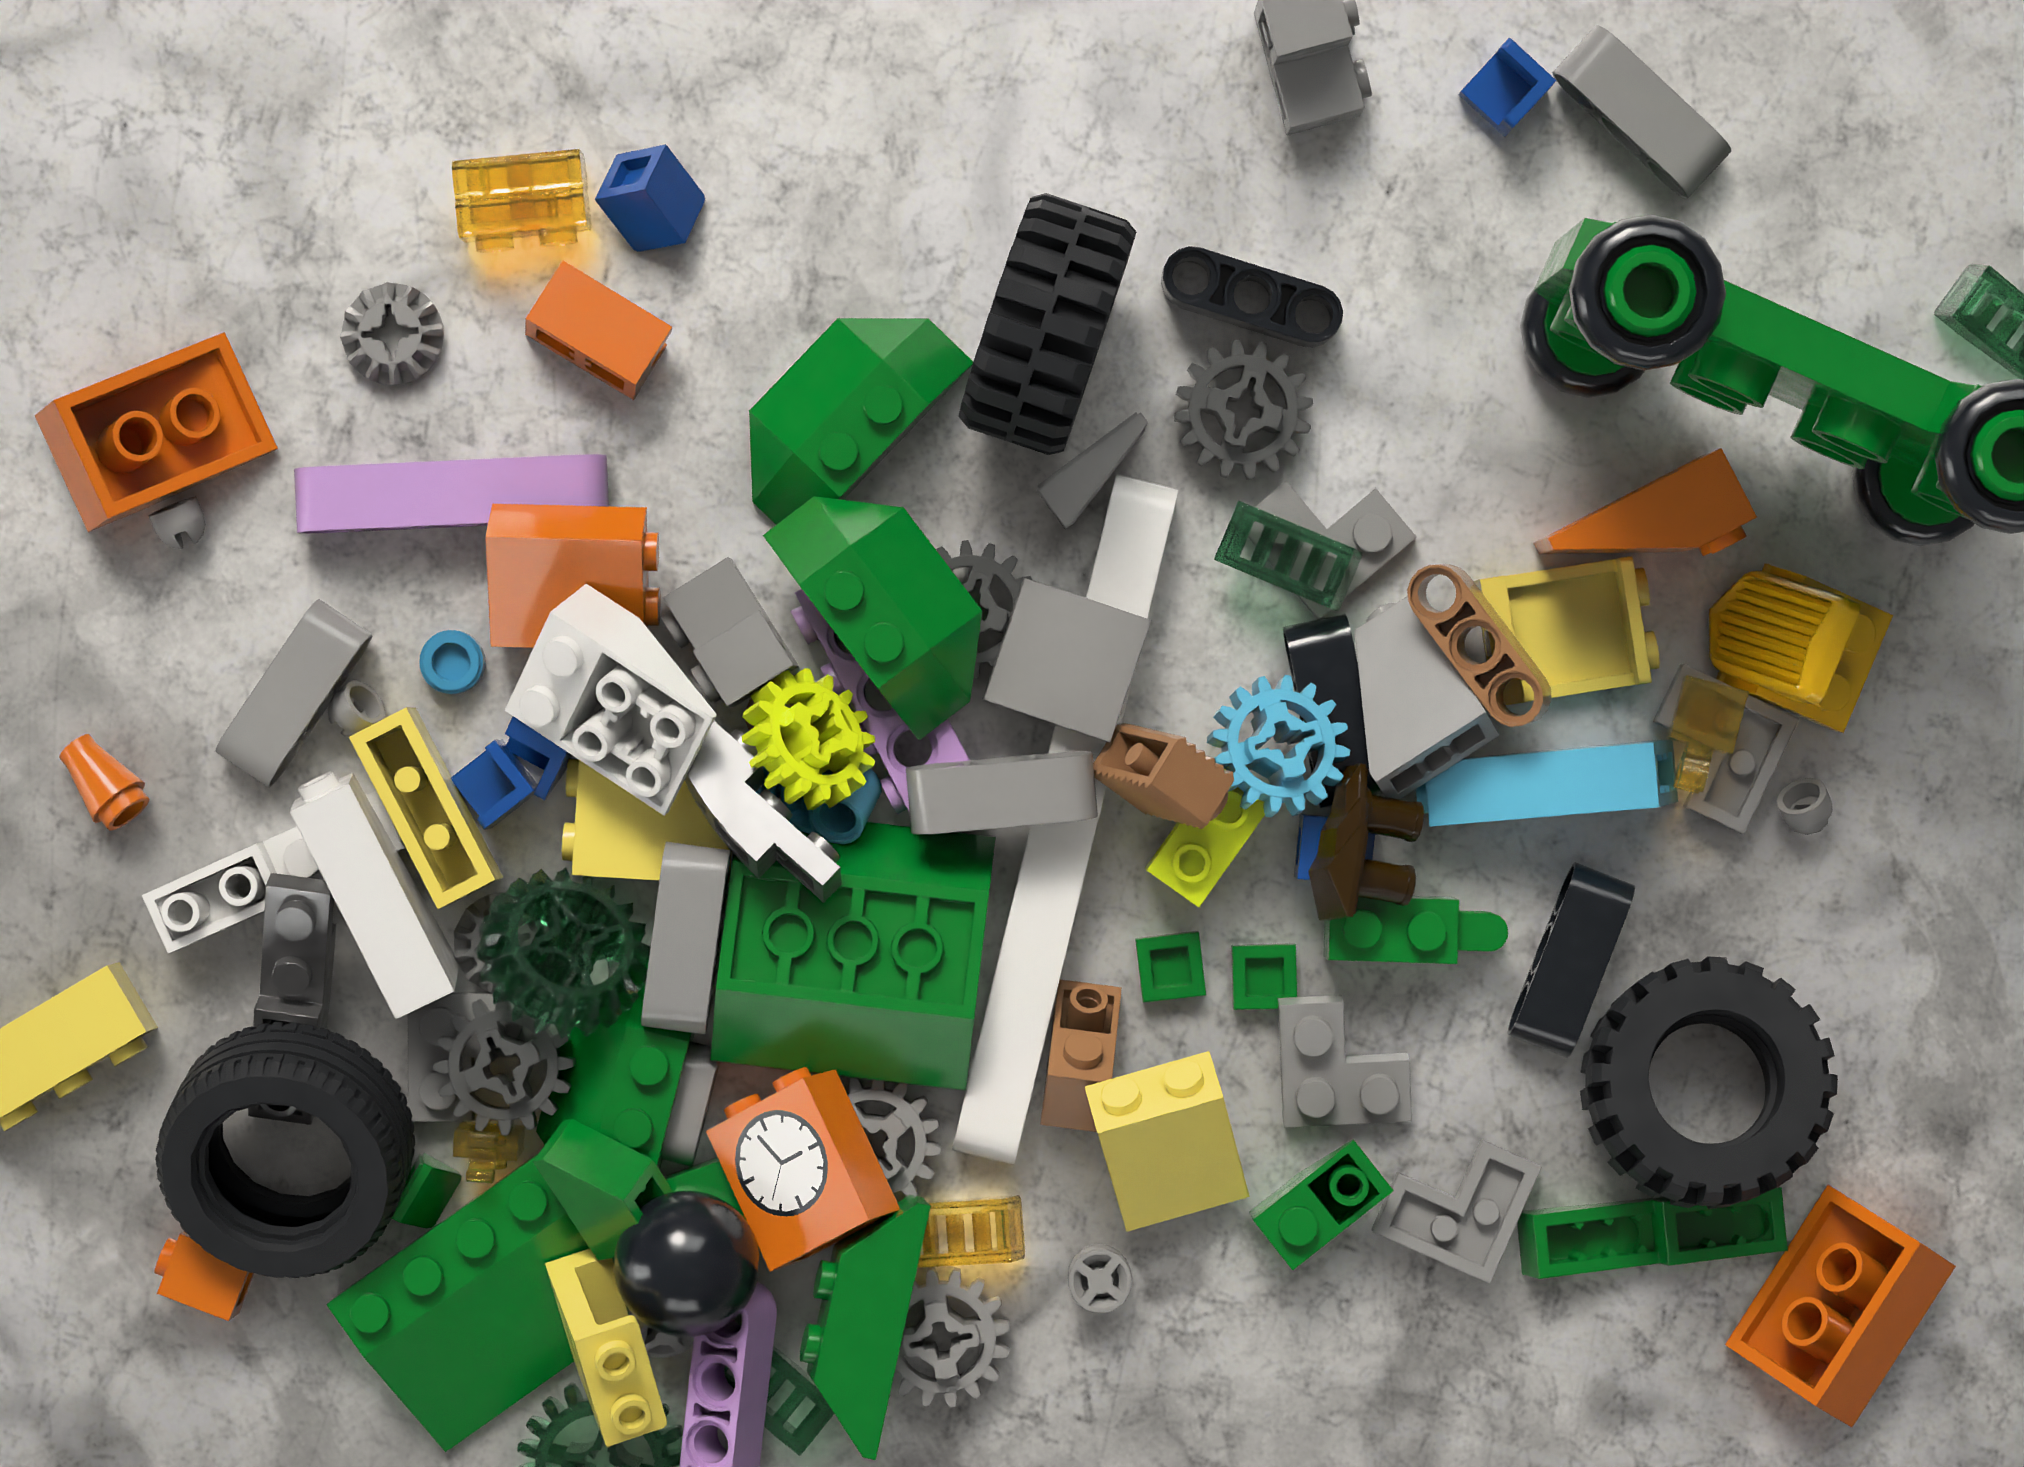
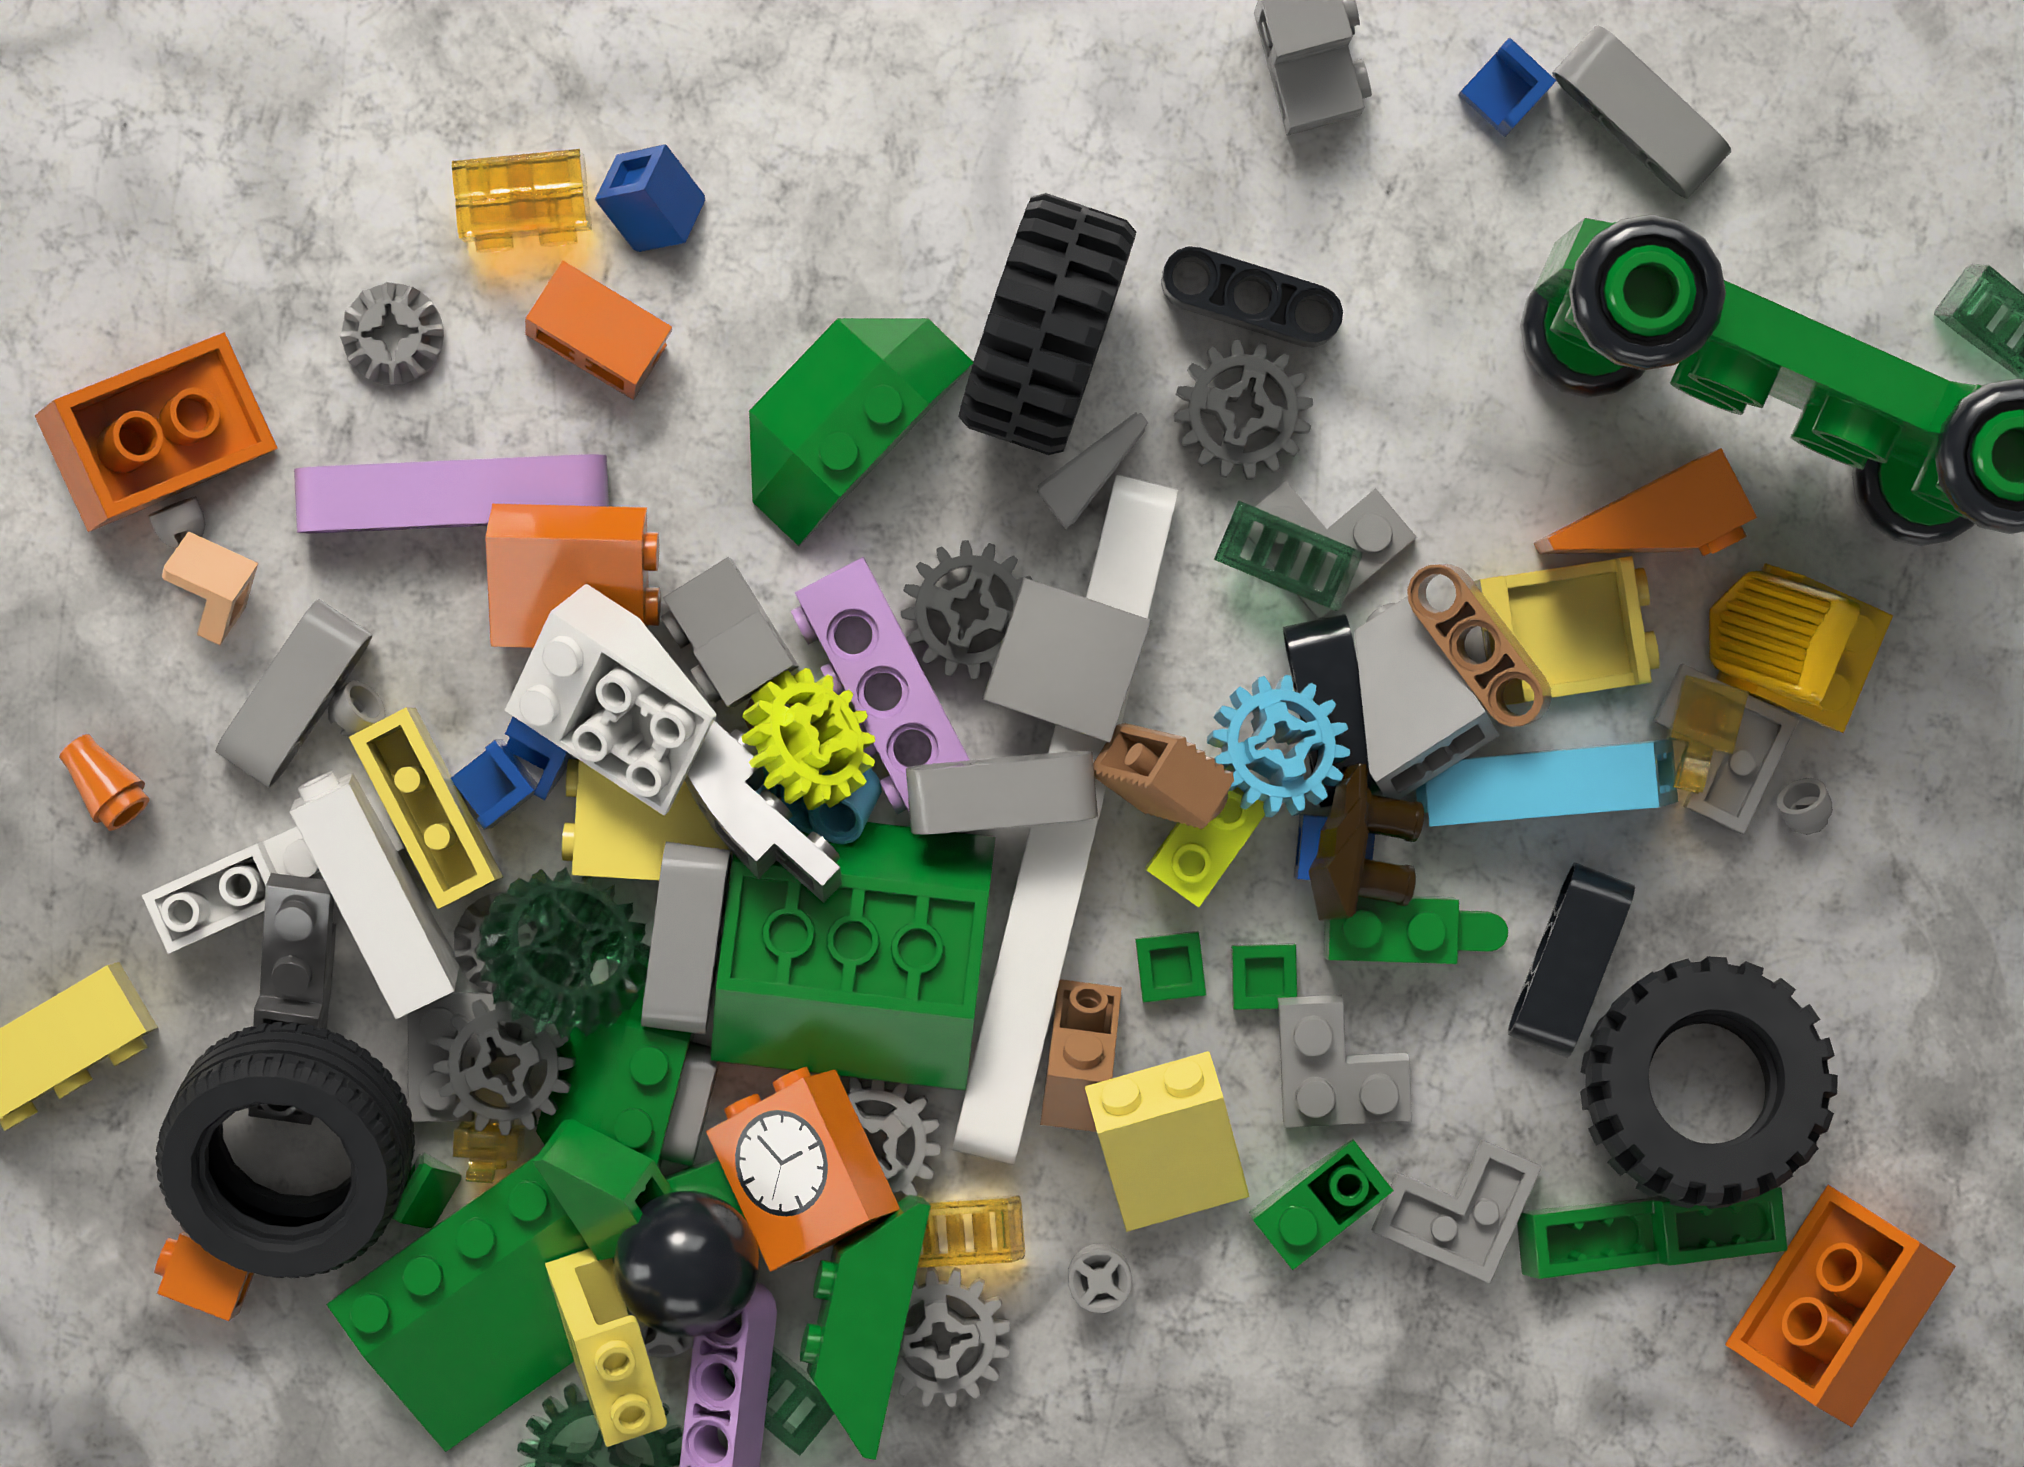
dark azure tile [419,630,486,694] -> none
green wedge [763,496,982,740] -> none
none -> light nougat panel [162,531,258,645]

